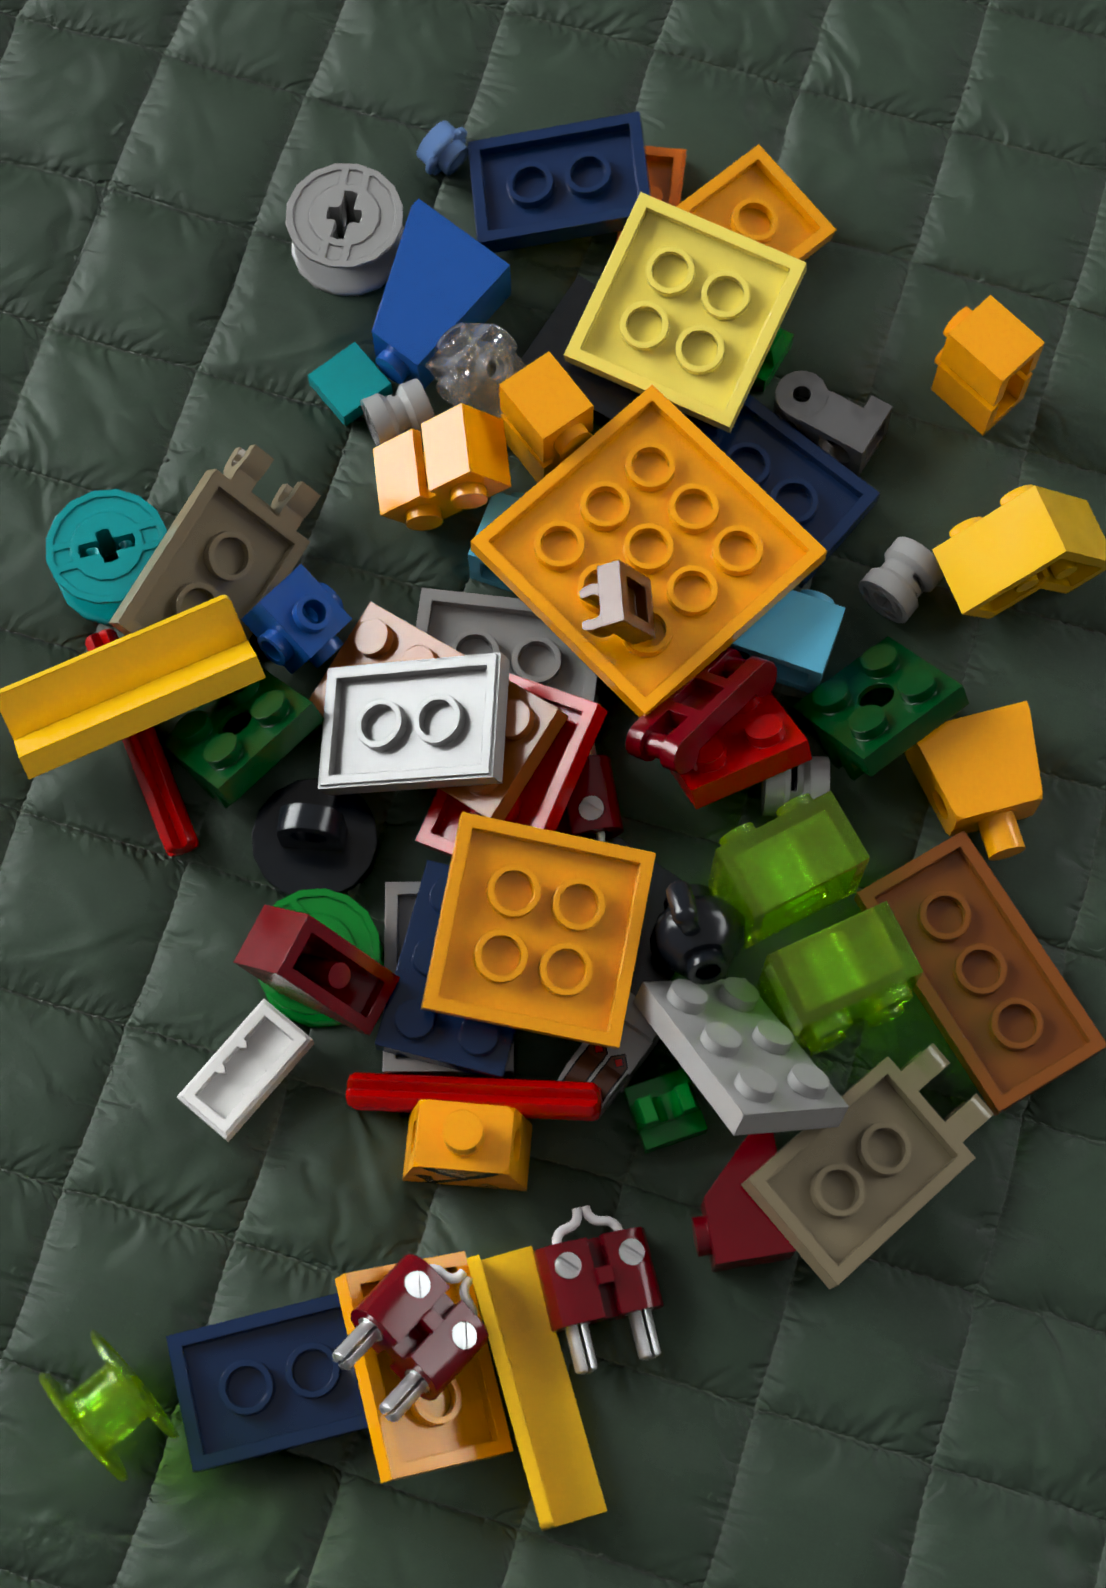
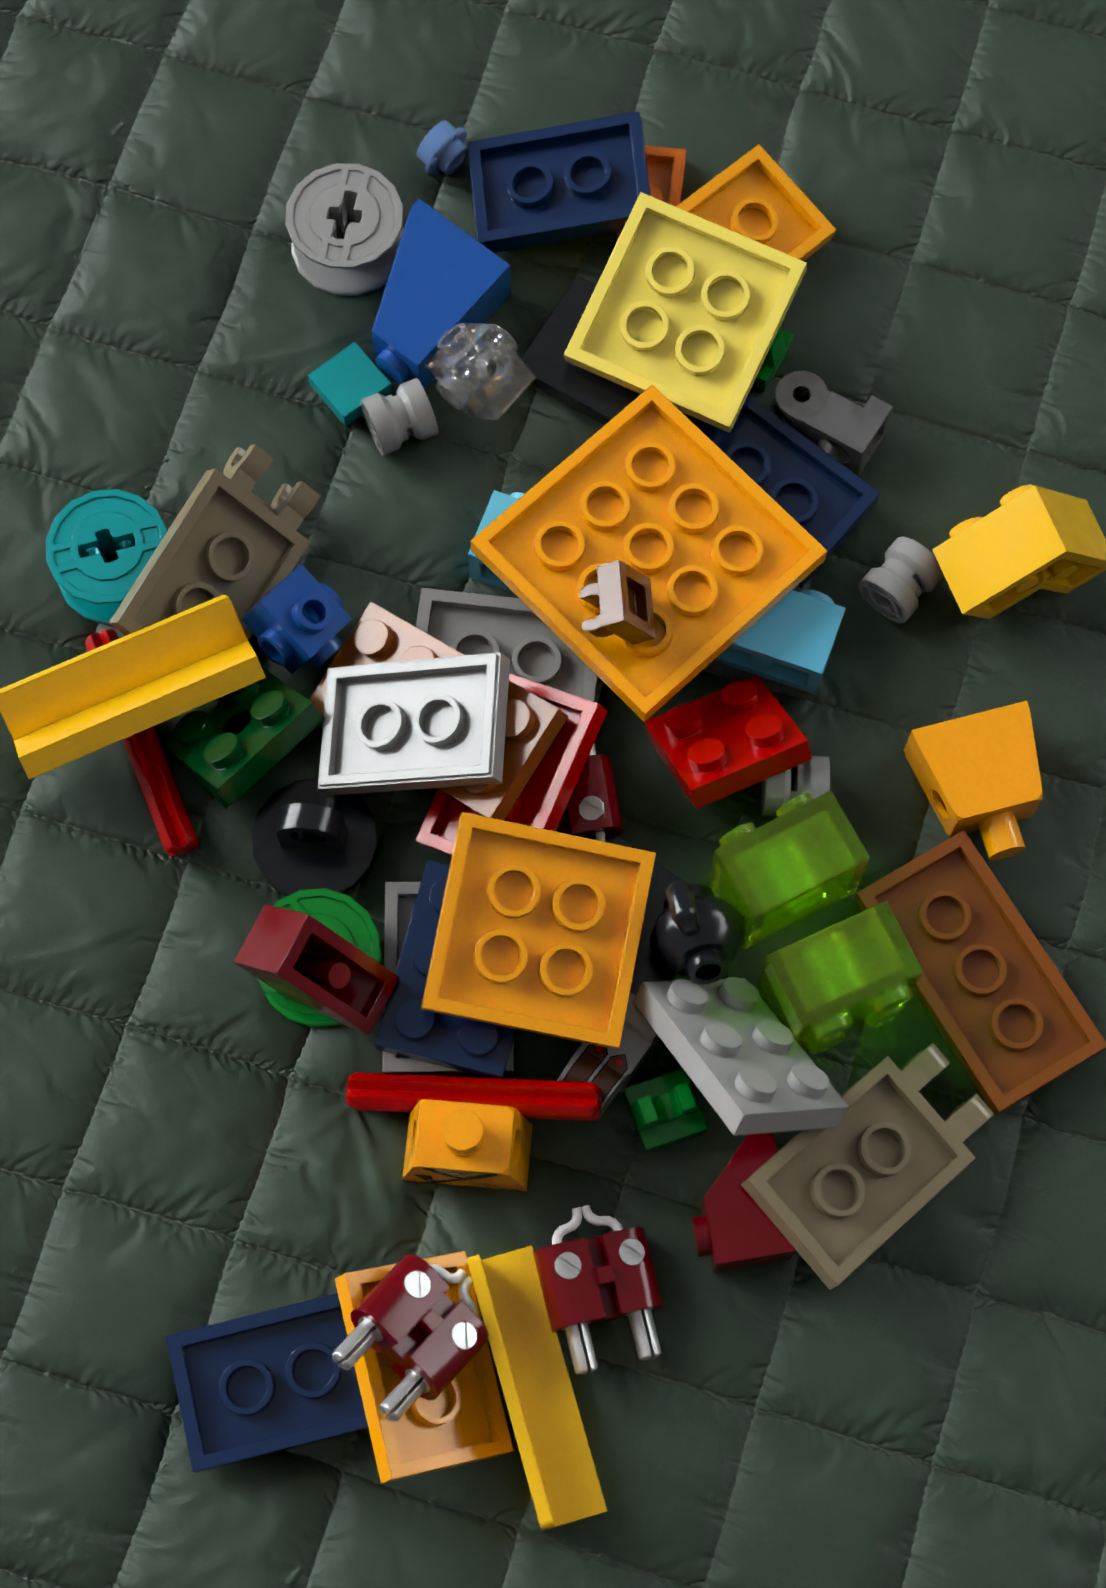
clear neon green piece [38,1329,180,1482] -> none
white plate [177,999,315,1142] -> none
light orange piece [373,403,512,531] -> none
light orange piece [499,351,594,483] -> none
dark red plate [625,647,777,774] -> none
dark green piece [792,636,970,781] -> none
light orange piece [931,295,1045,436] -> none

